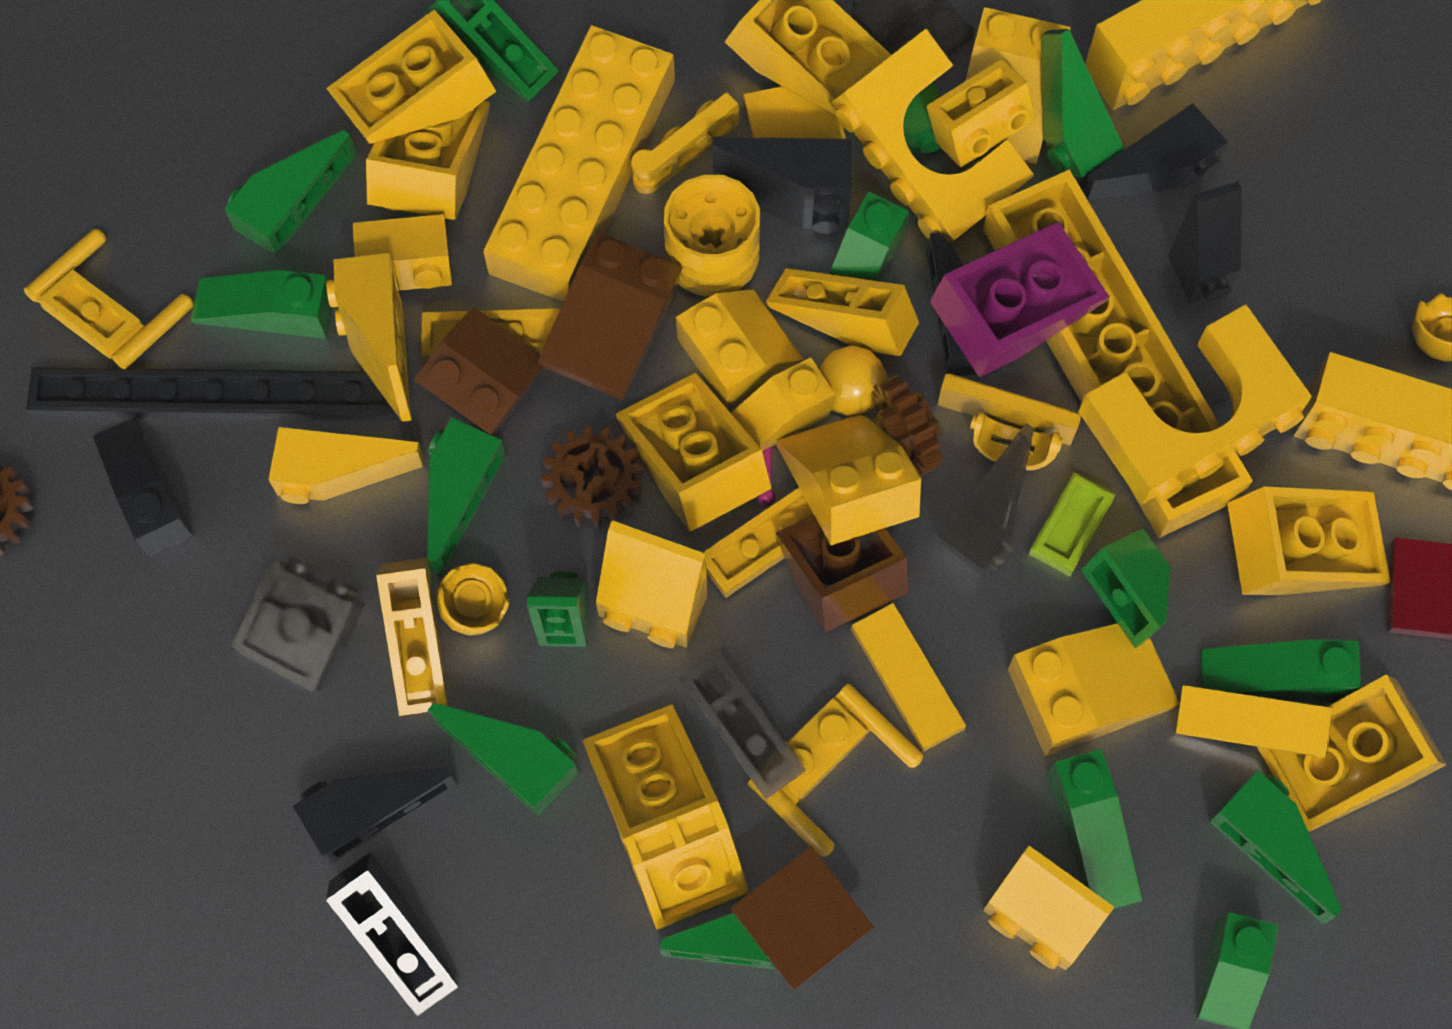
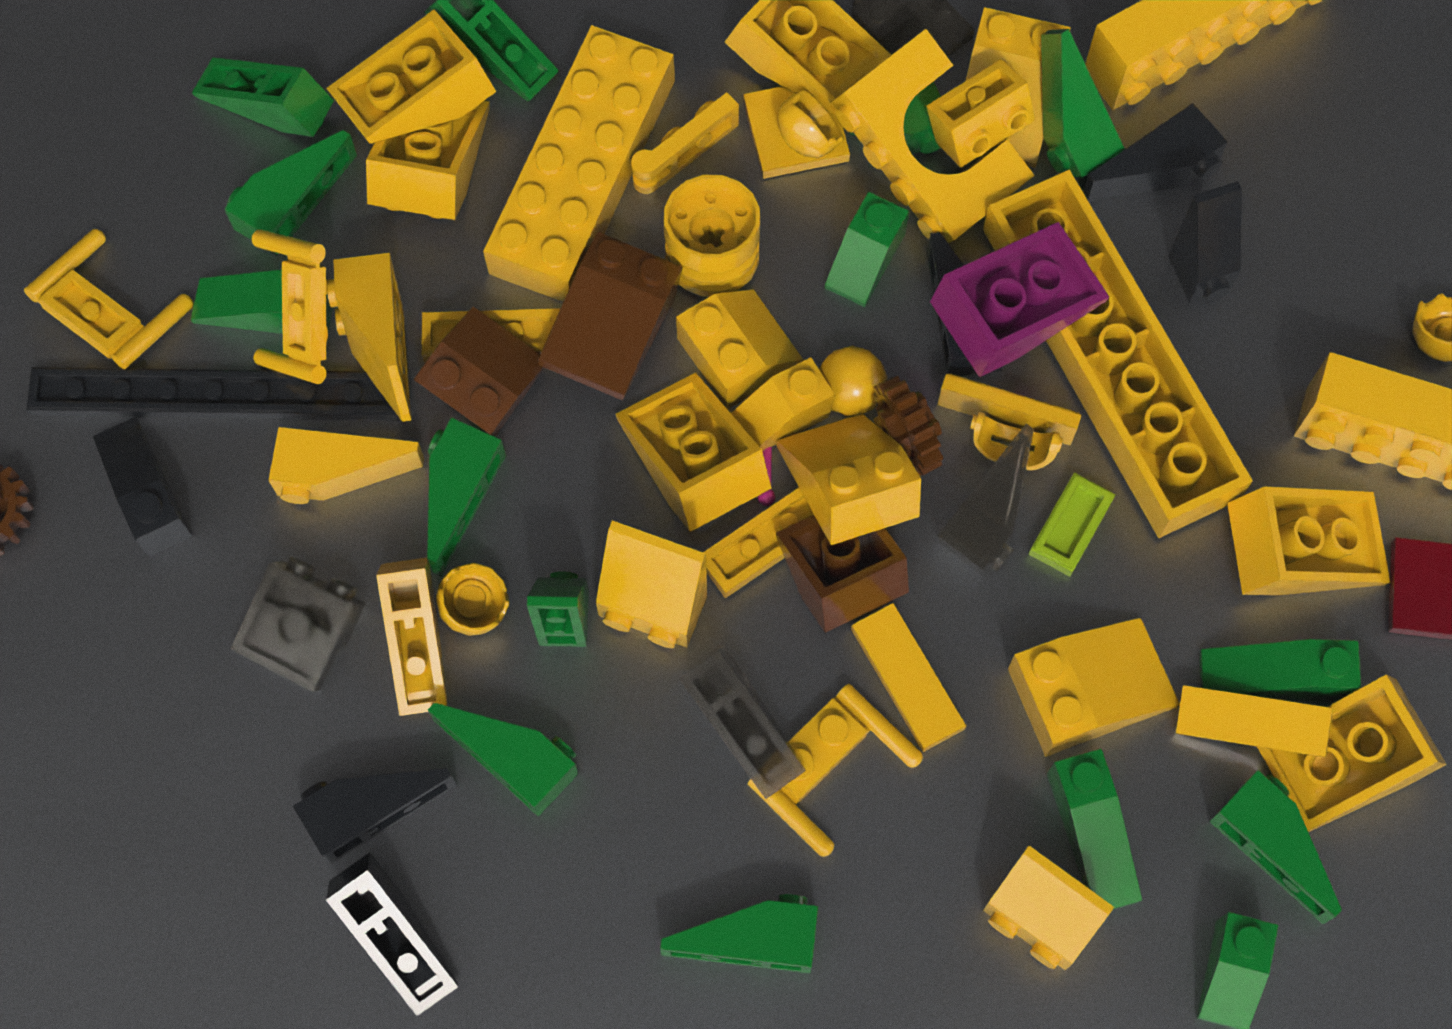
yellow brick [352,214,452,291] -> none
reddish brown gear [541,425,644,528] -> none
yellow bracket [582,704,749,930] -> none
black slope [713,137,852,234] -> none
reddish brown tile [731,846,874,992] -> none
yellow slope [766,268,919,357] -> none
yellow arch [1078,304,1312,505] -> none
green slope [1081,528,1171,648] -> none
none -> green slope [192,57,334,137]
none -> yellow plate [251,229,328,384]
none -> yellow hair [778,90,844,158]

